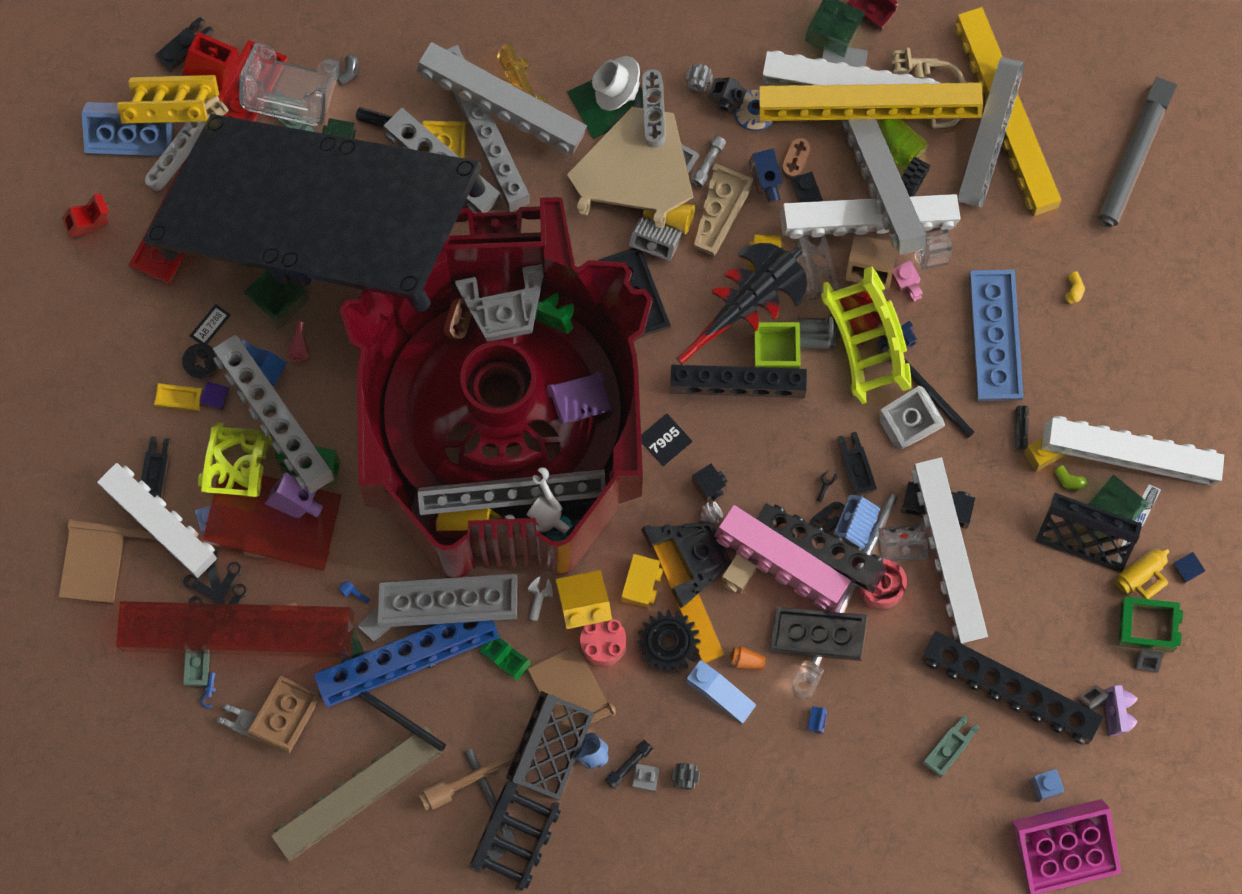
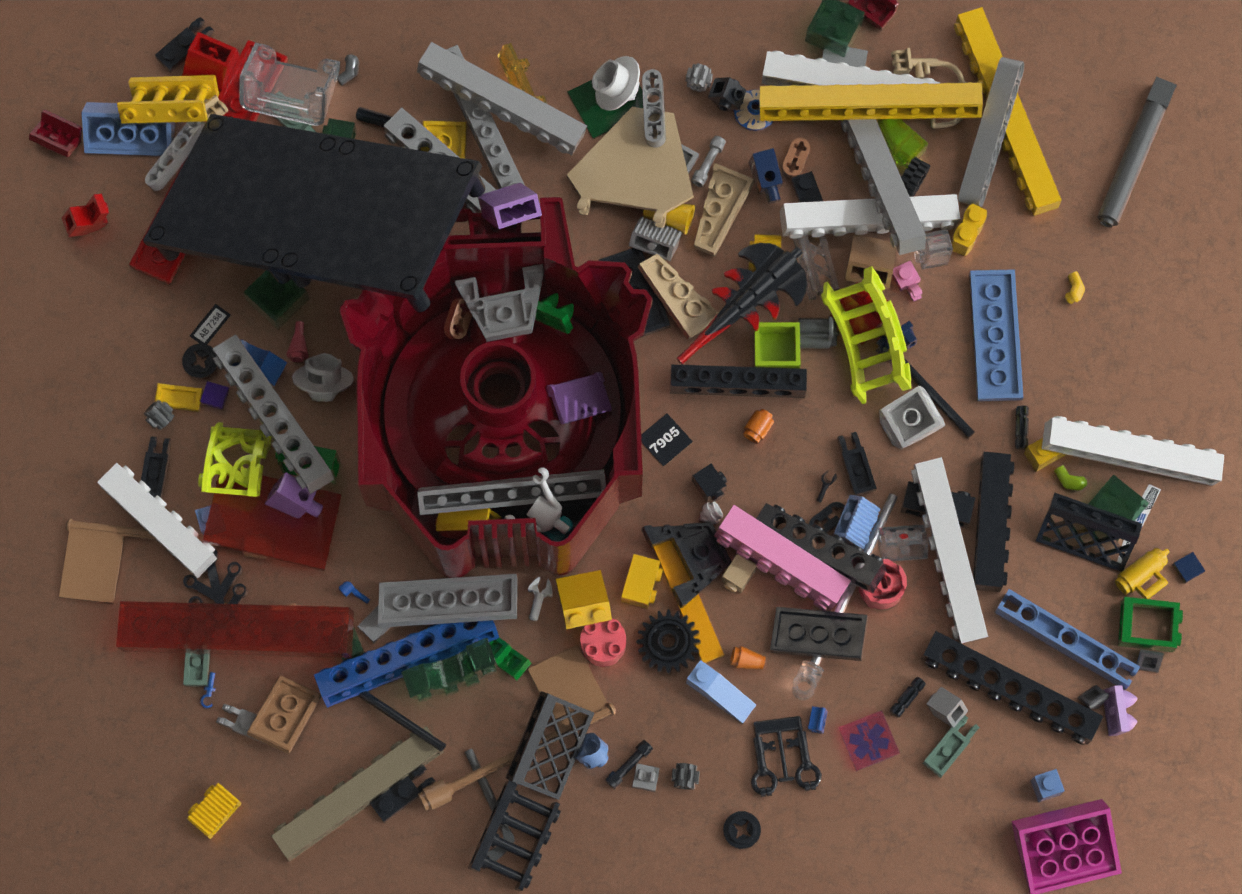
none -> dark red bracket [29,109,82,158]
none -> dark grey gear [144,400,175,430]
none -> yellow brick [187,783,242,839]
none -> white helmet [292,353,354,402]
none -> black hinge [370,765,435,823]
none -> clear green brick [401,638,498,702]
none -> medium lavender brick [478,183,542,229]
none -> tan wing [638,254,720,340]
none -> black gear [723,811,761,849]
none -> orange brick [743,409,774,444]
none -> black piece [751,716,822,797]
none -> clear pink tile [838,710,900,772]
none -> black axle [890,677,926,718]
none -> light grey brick [927,687,968,728]
none -> yellow brick [950,204,987,256]
none -> black brick [973,452,1014,592]
none -> medium blue piece [995,589,1140,690]

